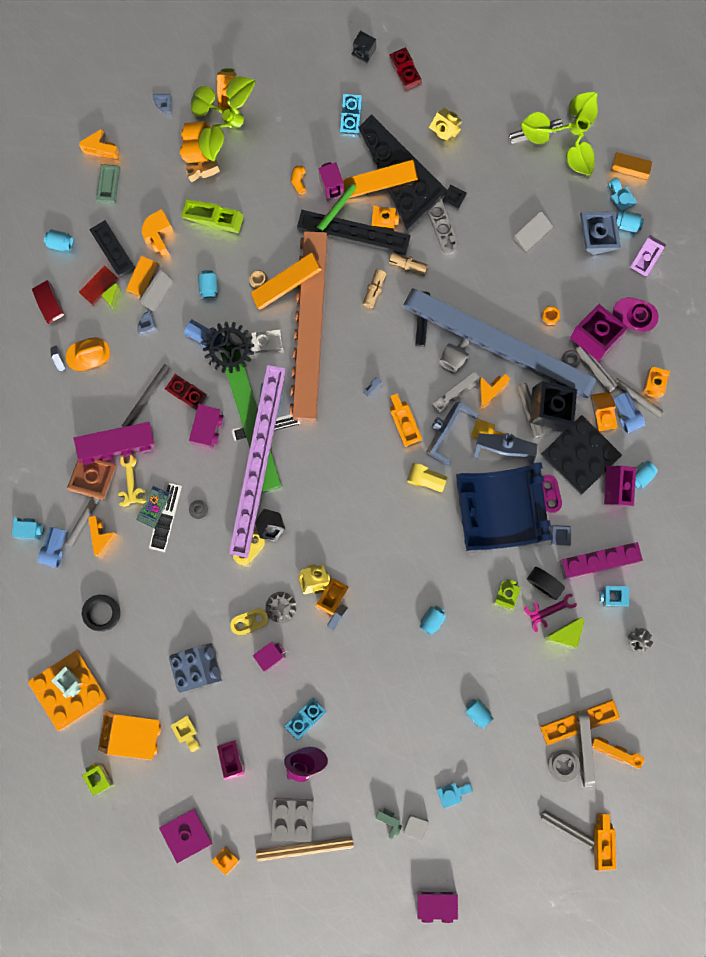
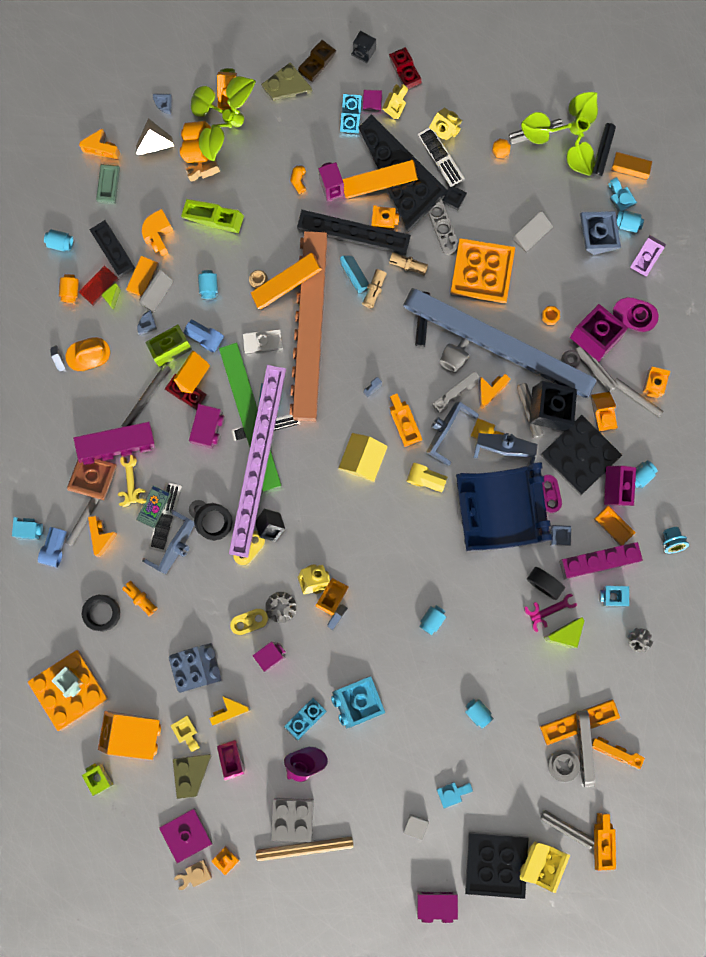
dark red slope [32,280,64,324] -> none
black gear [203,322,254,373] -> none
bright green bar [317,183,357,232] -> none
sand green bracket [375,808,402,839] -> none
lime brick [494,579,521,610] -> none
medium blue piece [614,392,645,433] -> none
none -> light orange brick [59,274,79,303]
none -> light orange pin [122,581,158,617]
none -> slope [136,118,174,155]
none -> sand blue piece [142,510,194,575]
none -> lime slope [145,324,192,368]
none -> olive wing [173,754,211,799]
none -> light orange slope [174,351,210,393]
none -> tan plate [174,859,212,890]
none -> black tyre [194,503,233,541]
none -> yellow slope [209,696,250,726]
none -> olive wing [261,62,312,101]
none -> dark brown slope [298,40,336,82]
none -> medium azure plate [331,676,385,729]
none -> light yellow slope [338,433,388,482]
none -> medium azure slope [340,256,369,294]
none -> magenta tile [363,90,382,111]
none -> light yellow plate [382,84,408,119]
none -> sticker [417,128,465,187]
none -> light orange plate [450,238,515,303]
none -> black plate [465,832,529,899]
none -> light orange tile [492,139,511,158]
none -> light yellow bracket [520,841,570,893]
none -> black axle [592,123,616,177]
none -> light orange tile [594,505,636,546]
none -> medium azure piece [663,527,689,554]

